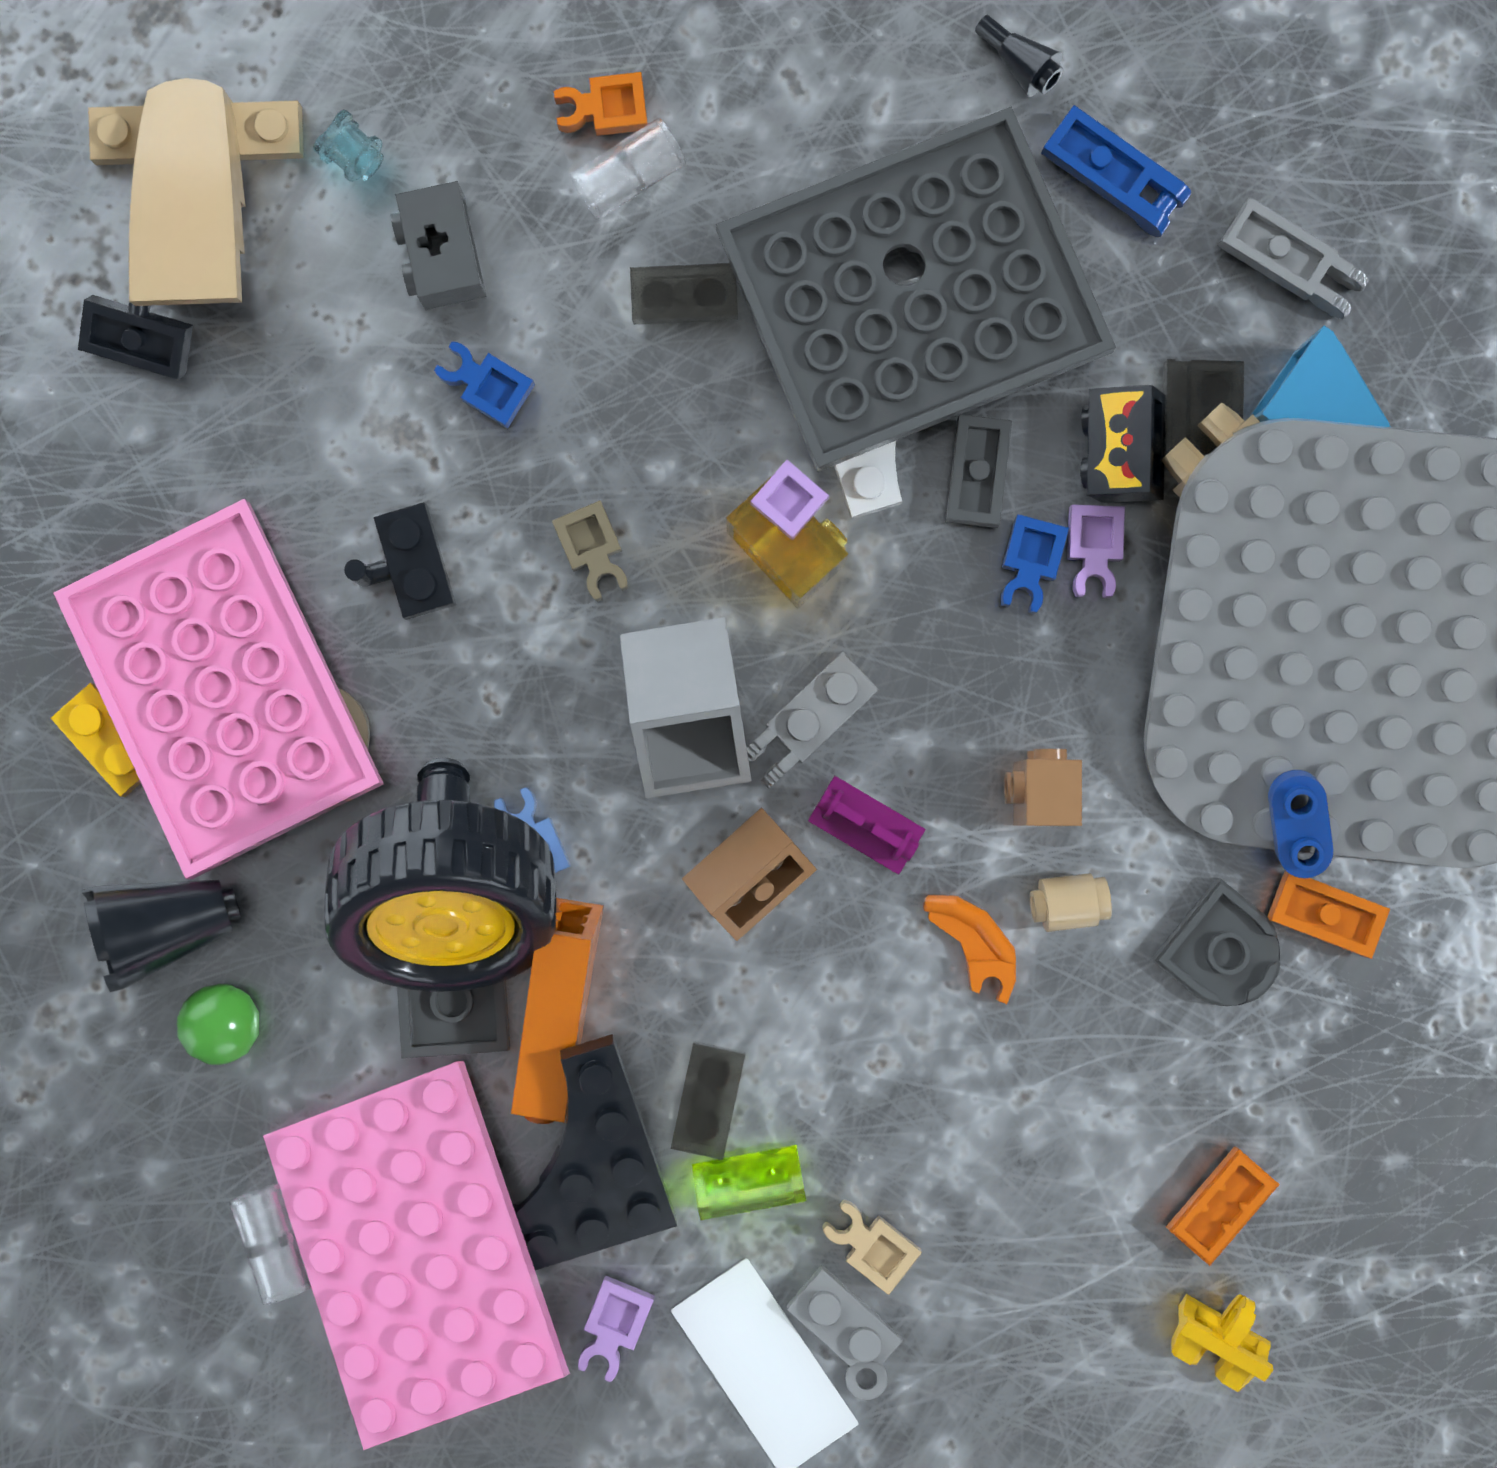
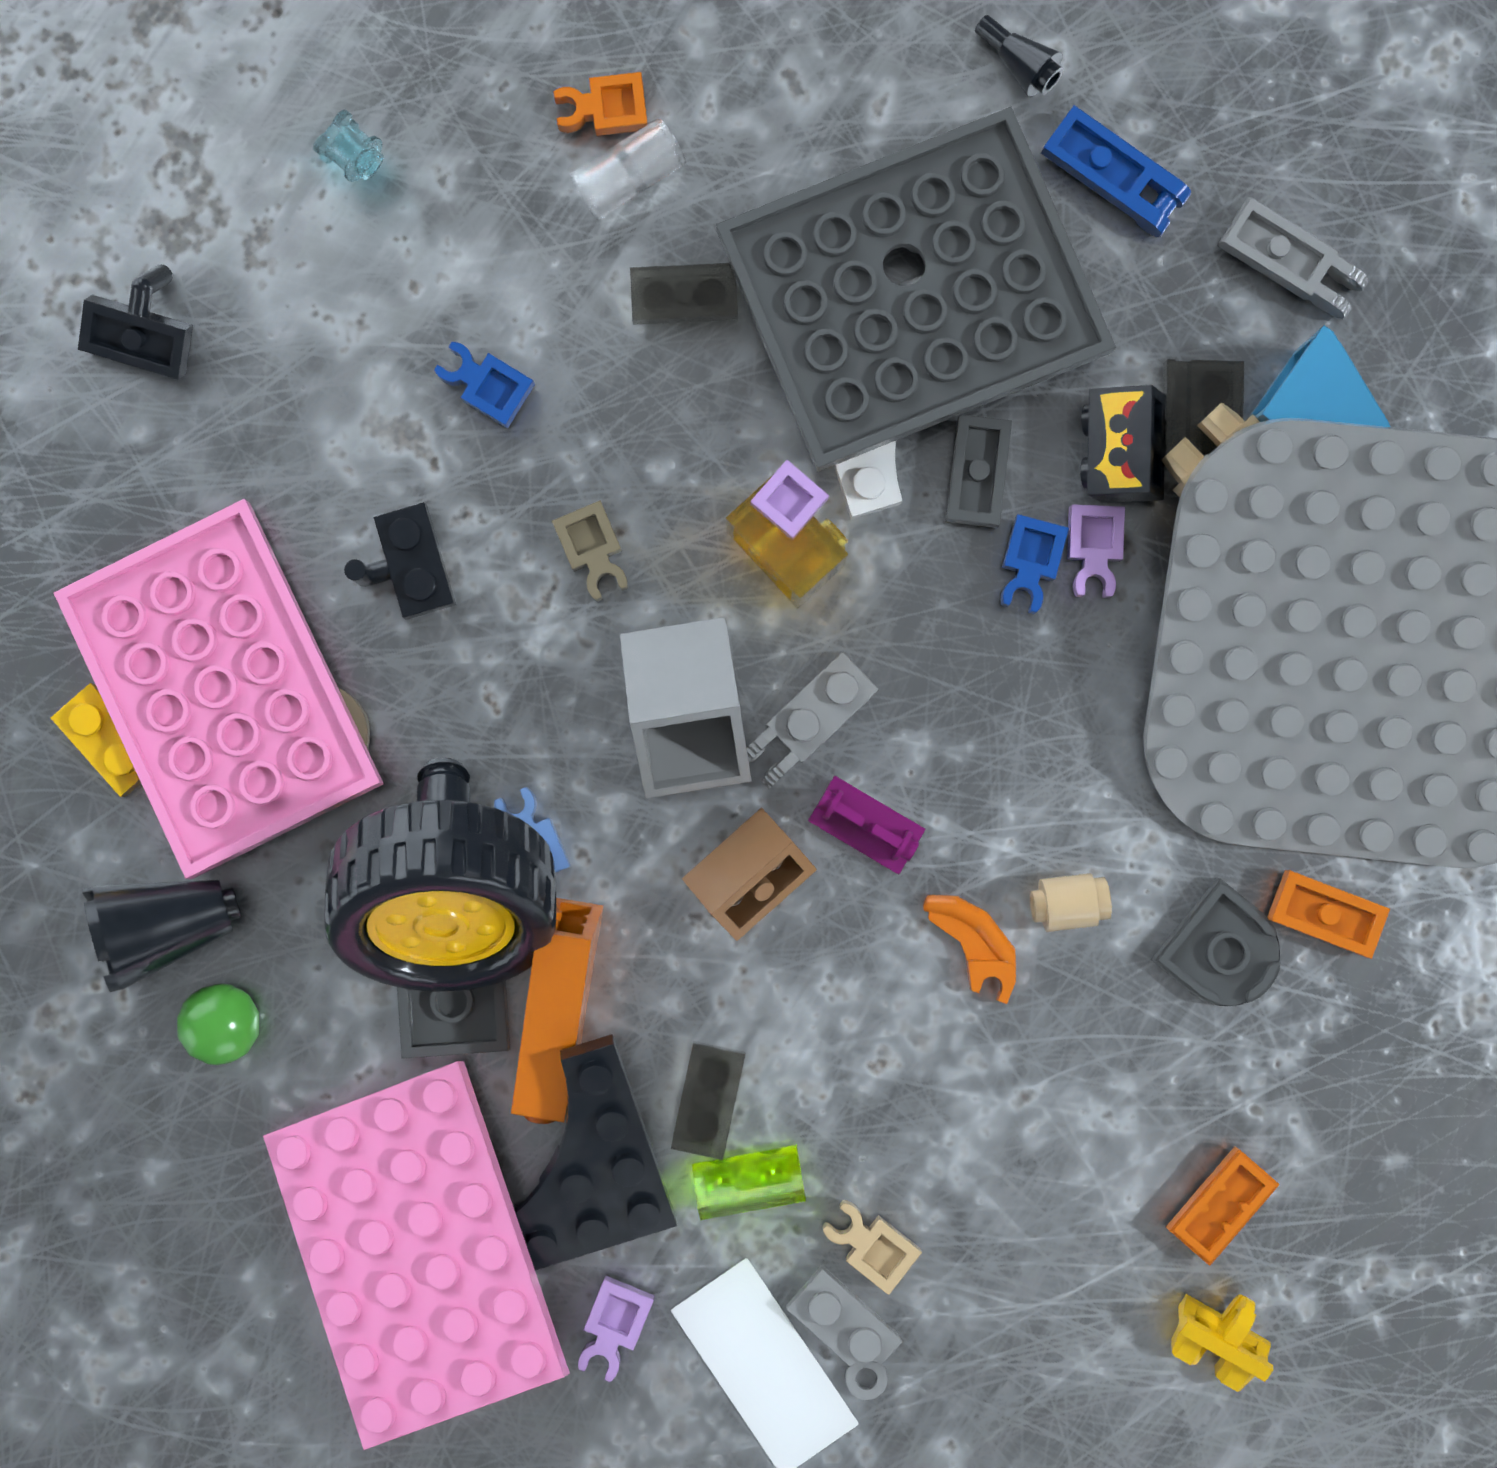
tan slope [88,78,304,306] -> none
clear pin [228,1182,311,1305] -> none
dark grey brick [390,181,487,310] -> none
medium nougat brick [1004,749,1082,826] -> none
blue plate [1268,770,1334,878] -> none

